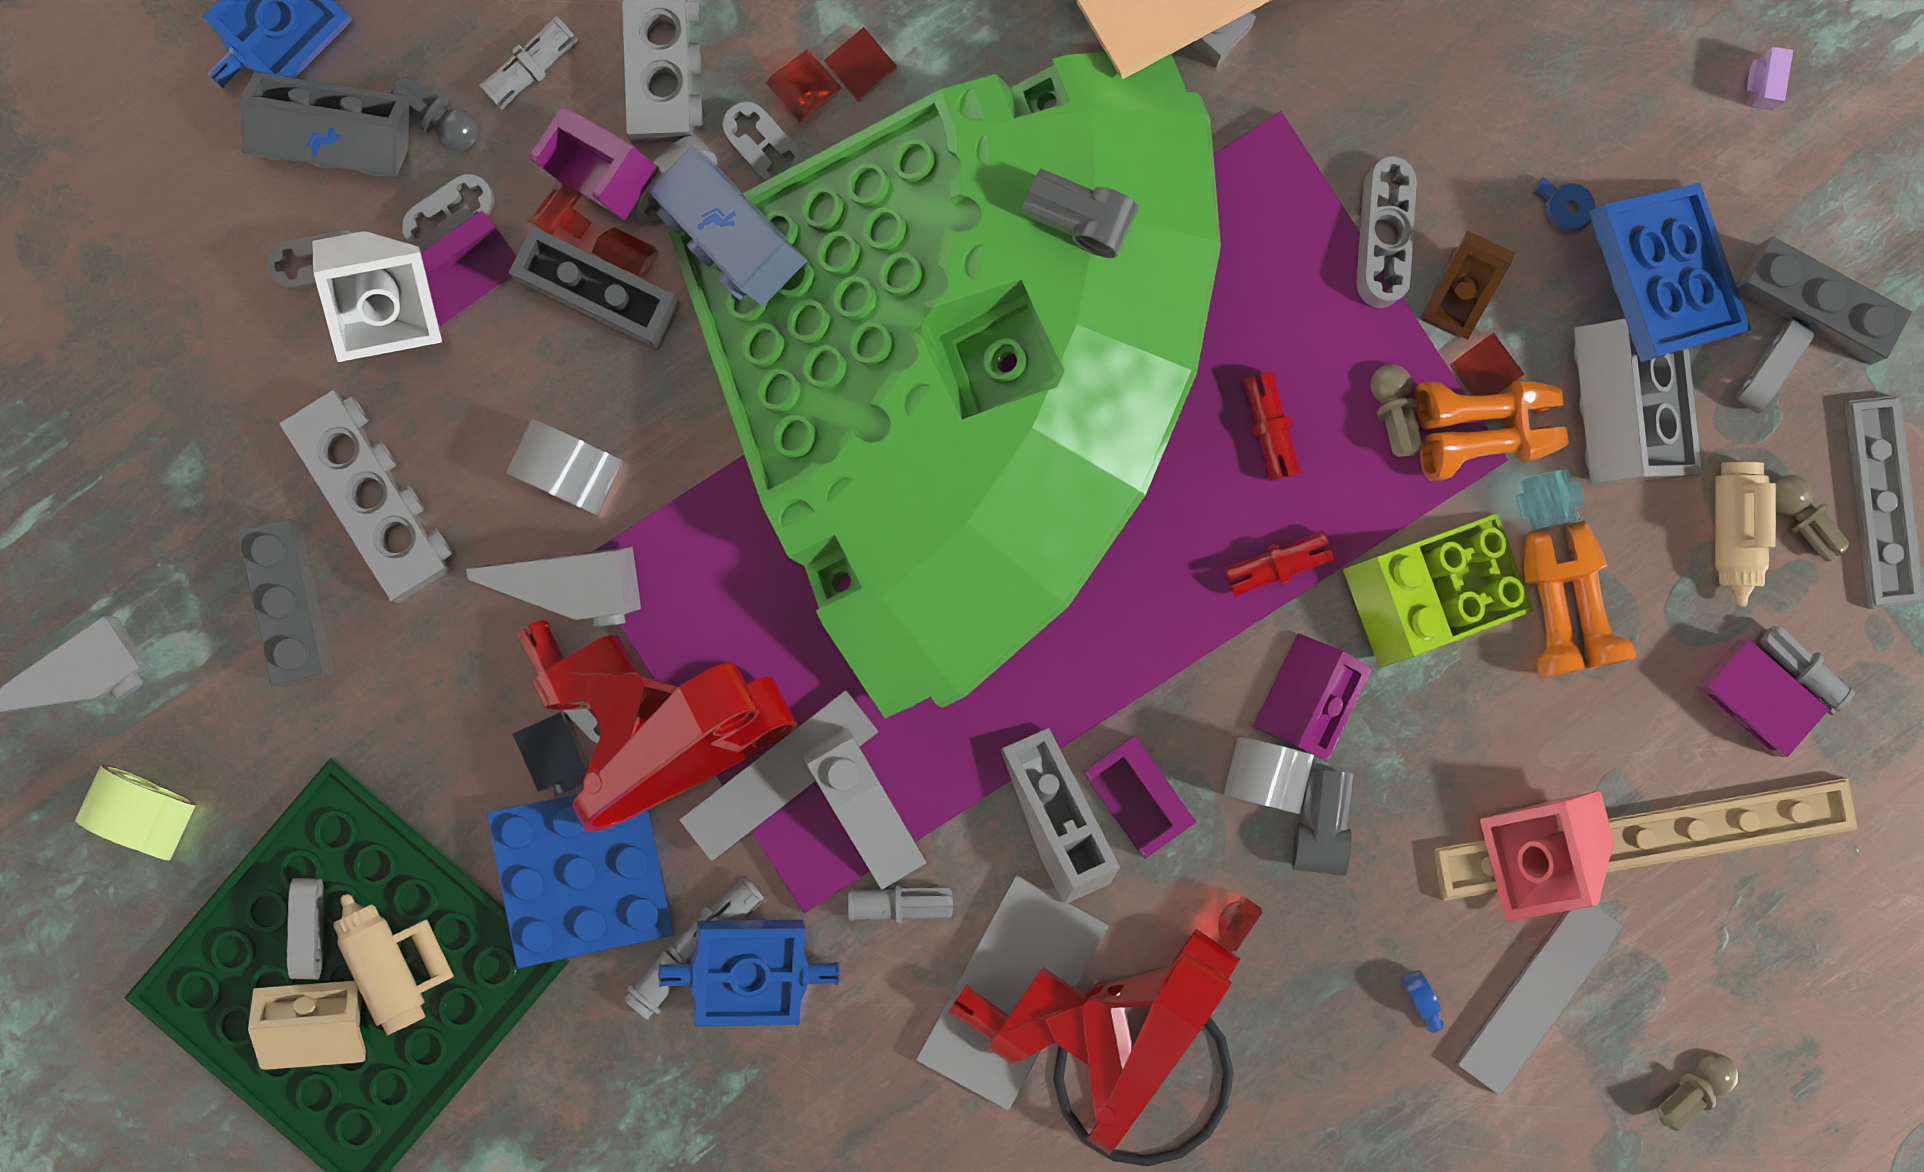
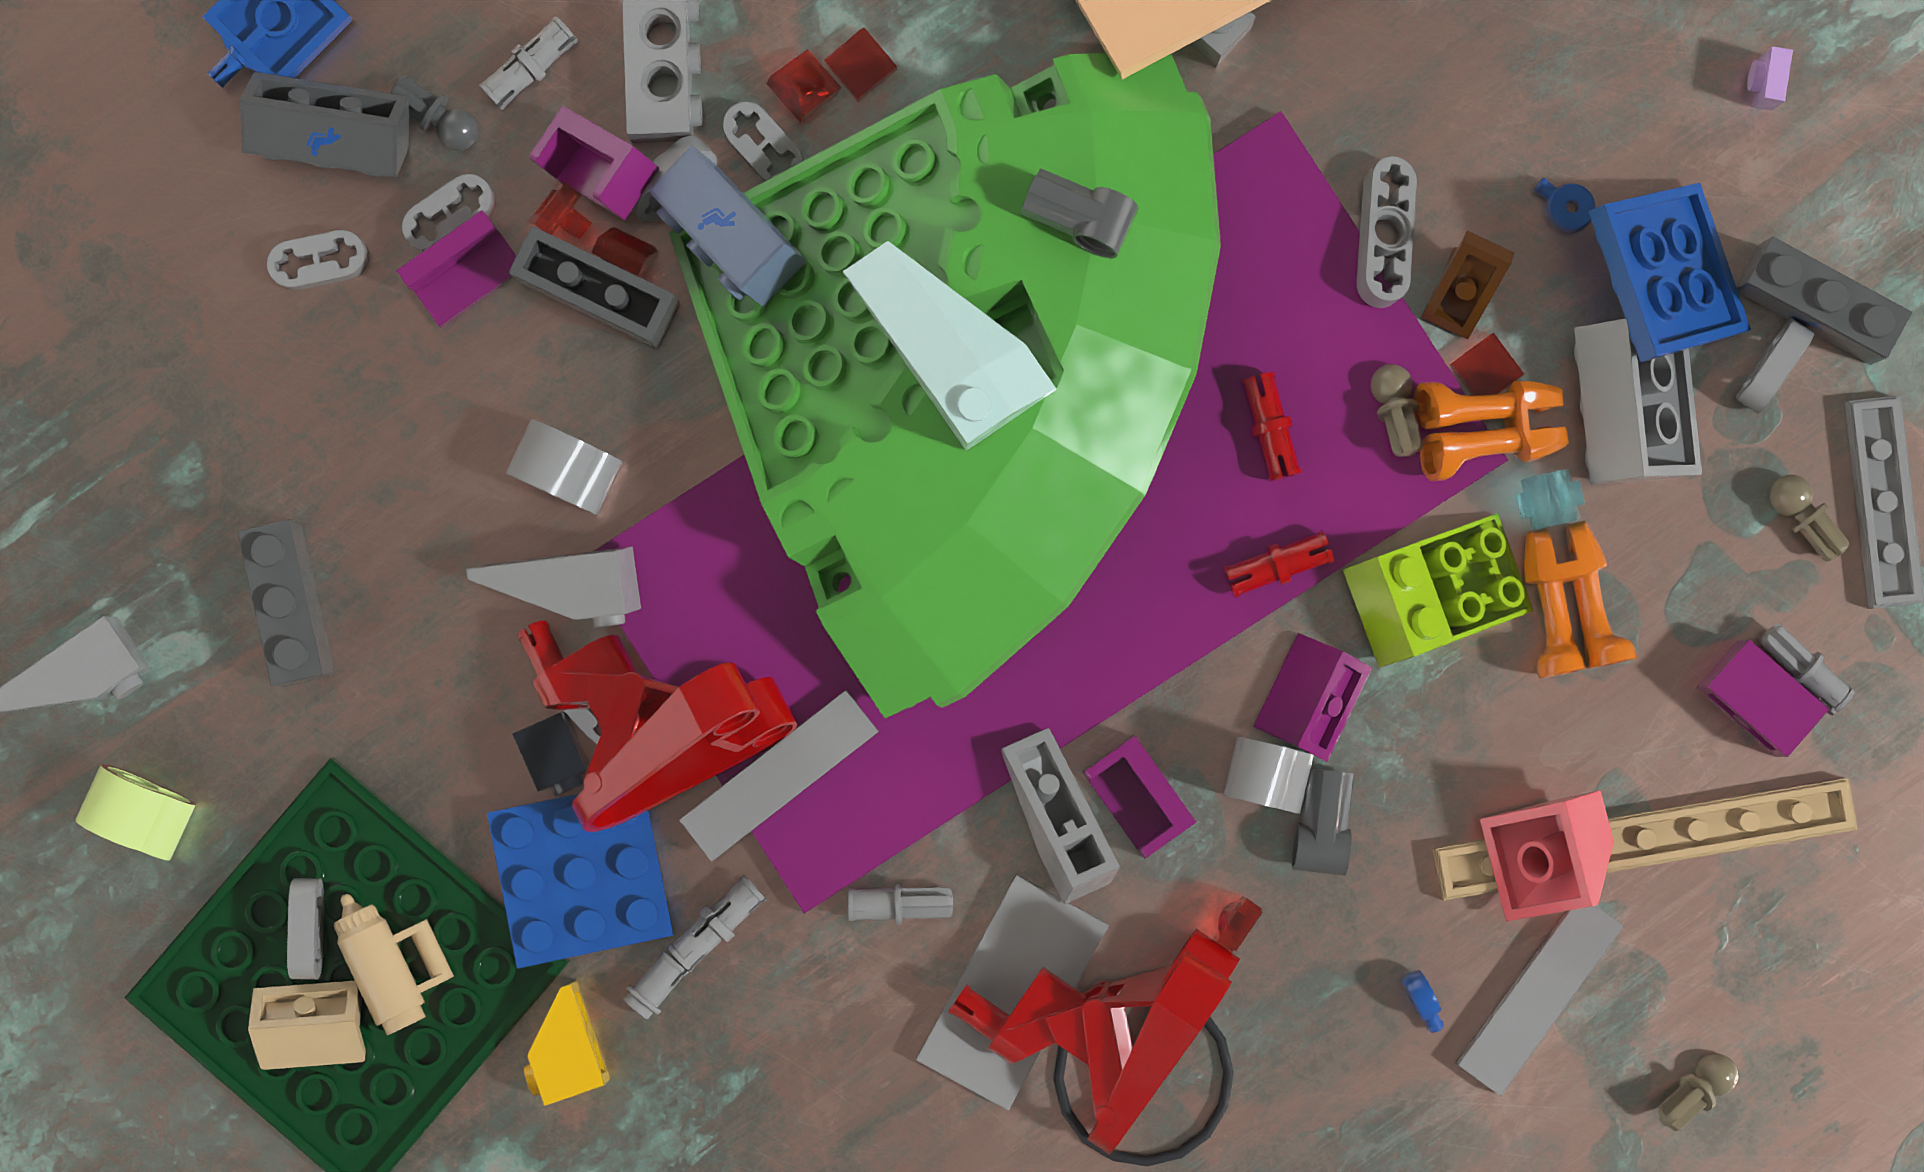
light grey brick [279,390,452,603] -> none
white slope [312,231,442,362] -> none
blue plate [658,920,840,1027] -> none
light grey slope [802,727,927,890] -> none
tan piece [1715,462,1776,607] -> none
none -> yellow slope [524,980,610,1106]
none -> light aqua wedge [843,241,1056,451]

